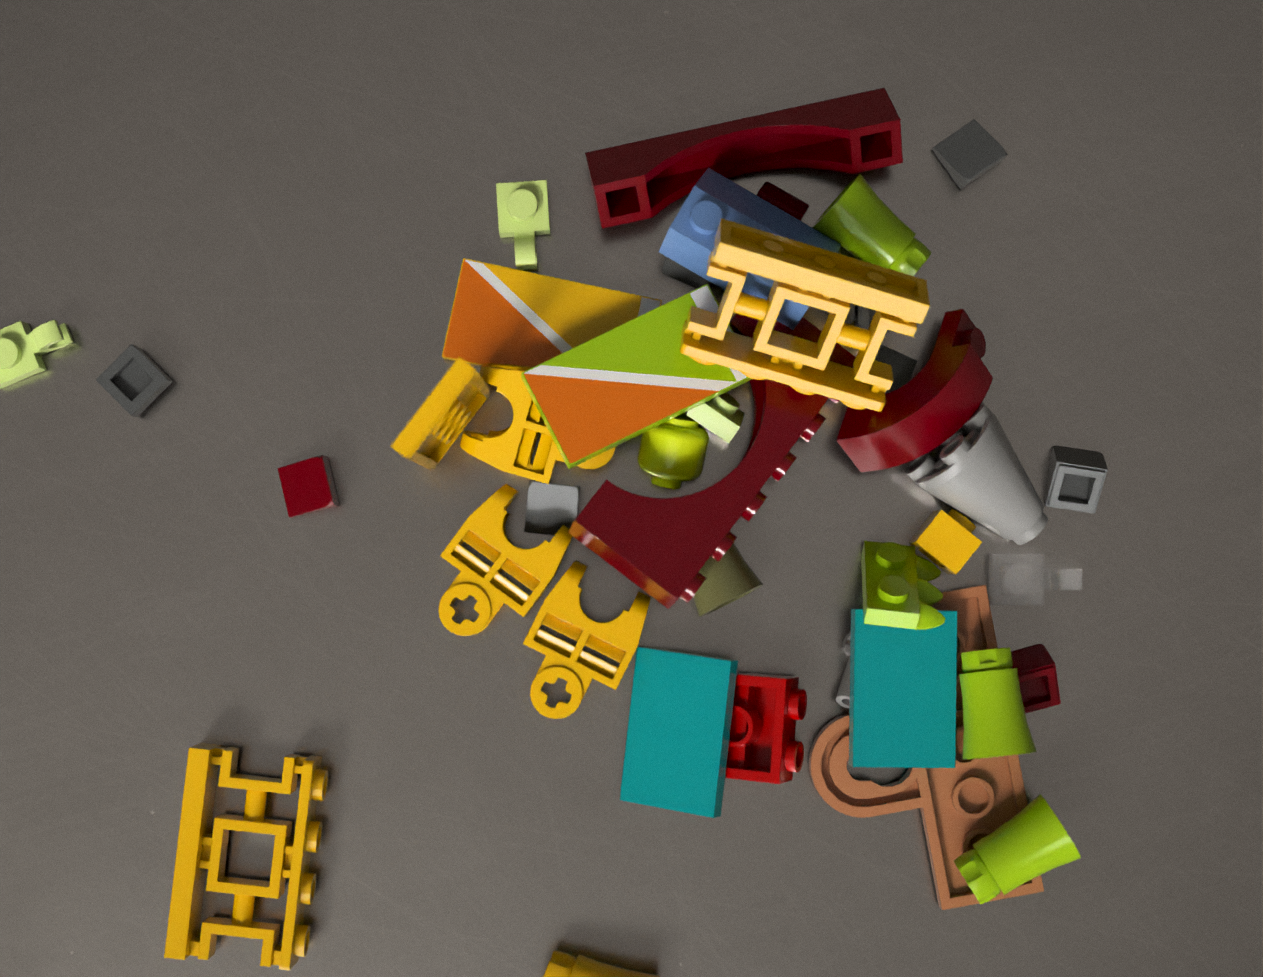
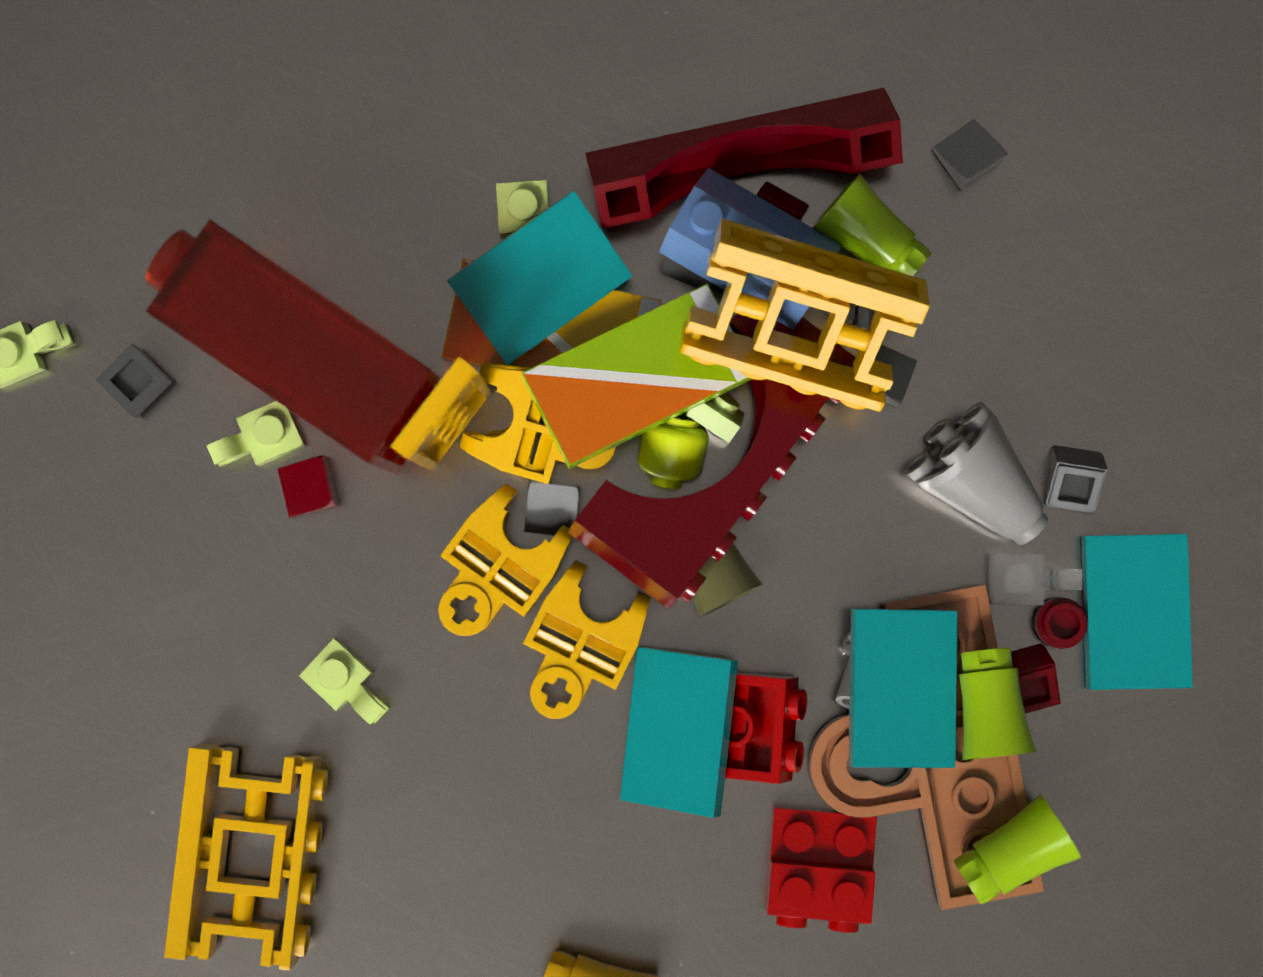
dark red arch [836,309,993,472] -> none
lime plate [861,541,945,630] -> none
yellow plate [908,509,982,574] -> none
none -> clear red brick [145,219,441,475]
none -> yellowish green plate [207,398,306,467]
none -> yellowish green plate [299,638,390,725]
none -> teal tile [446,191,633,366]
none -> red plate [764,805,877,933]
none -> dark red plate [1035,598,1088,649]
none -> teal tile [1081,534,1193,690]

